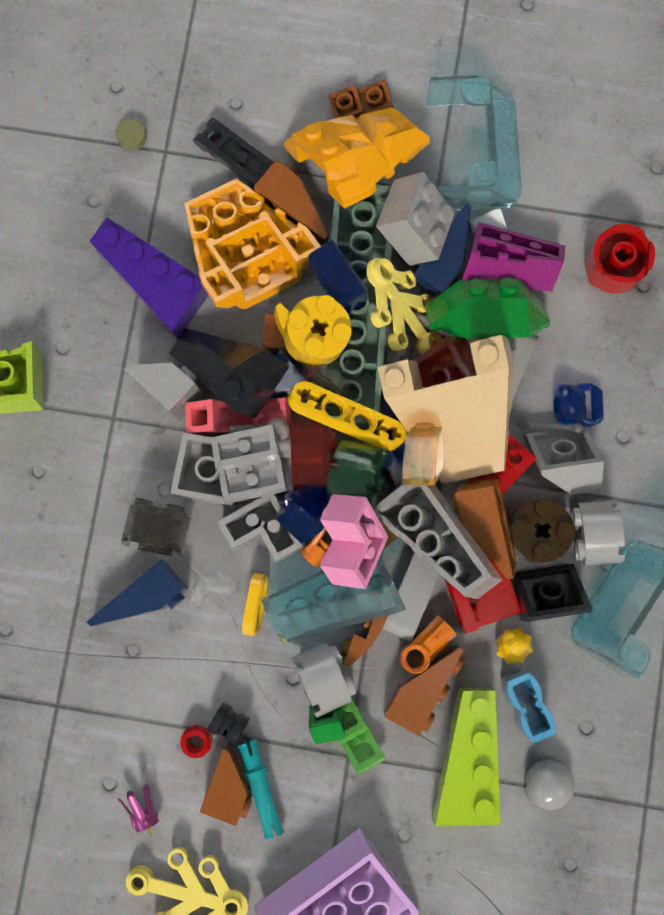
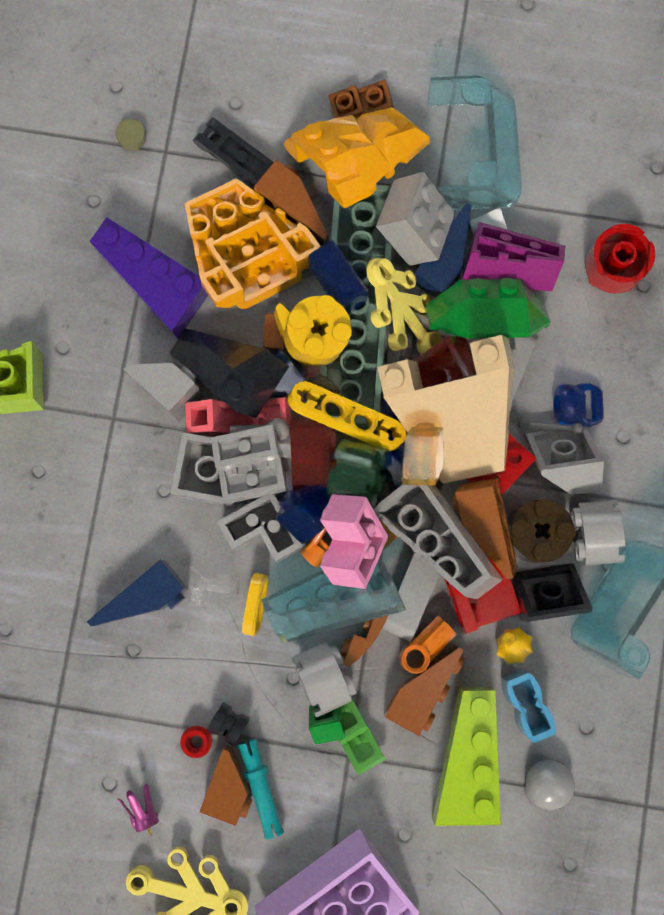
clear smoke brick [121,498,191,557] -> none

